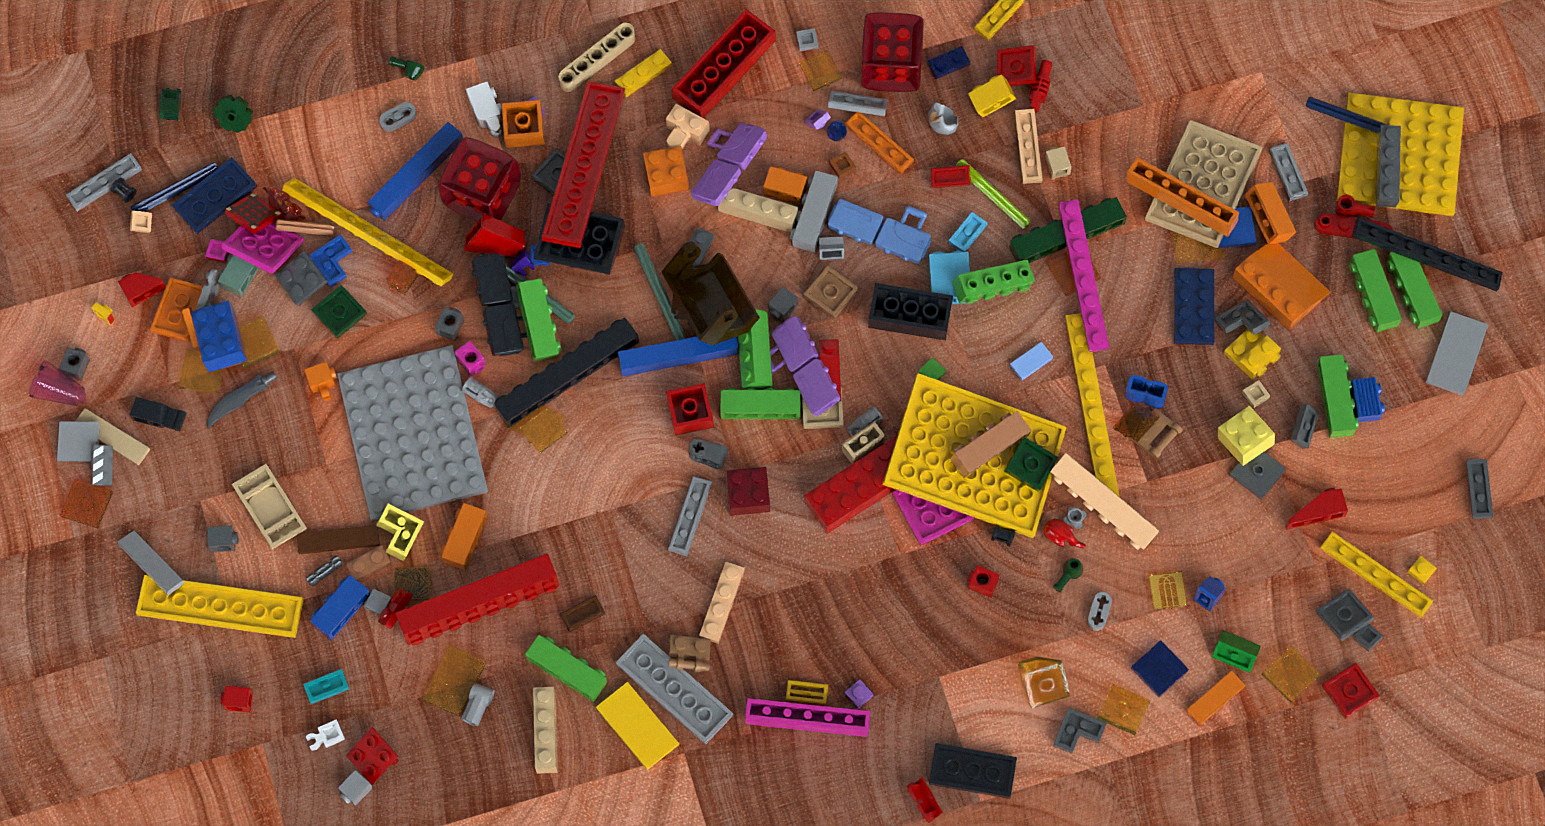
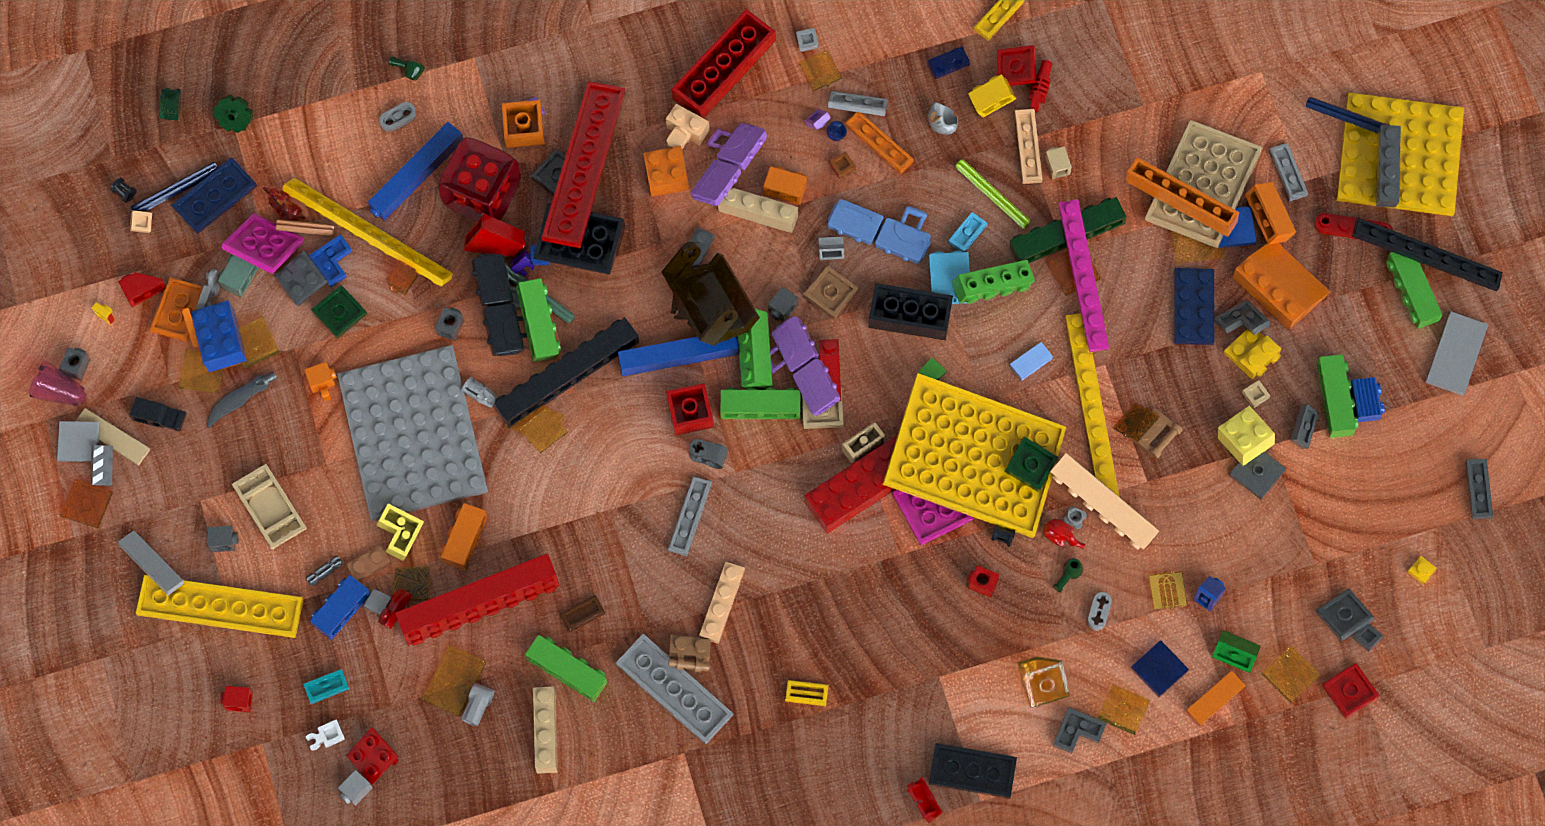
light grey tile [66,153,142,212] -> none
dark pink plate [205,239,228,263] -> none
tile [225,193,281,234] -> none
reddish brown tile [297,525,380,555] -> none
dark pink brick [455,341,486,376] -> none
white hinge [466,82,502,137] -> none
tan beam [558,23,635,92] -> none
yellow tile [596,682,679,770] -> none
yellow plate [615,49,672,98] -> none
sand green axle [634,243,687,341] -> none
dark red brick [726,467,770,516] -> none
dark pink brick [745,698,870,737] -> none
light grey brick [790,171,838,253] -> none
medium lavender plate [844,680,873,709] -> none
light grey hinge [847,406,884,436] -> none
dark red piece [861,12,924,92] -> none
red tile [931,165,971,188] -> none
nougat brick [950,411,1031,478] -> none
blue brick [1124,375,1169,408] -> none
red slope [1286,488,1348,529] -> none
yellow tile [1320,531,1433,618] -> none
red pin [1335,194,1376,218] -> none
bright green brick [1349,249,1402,332] -> none

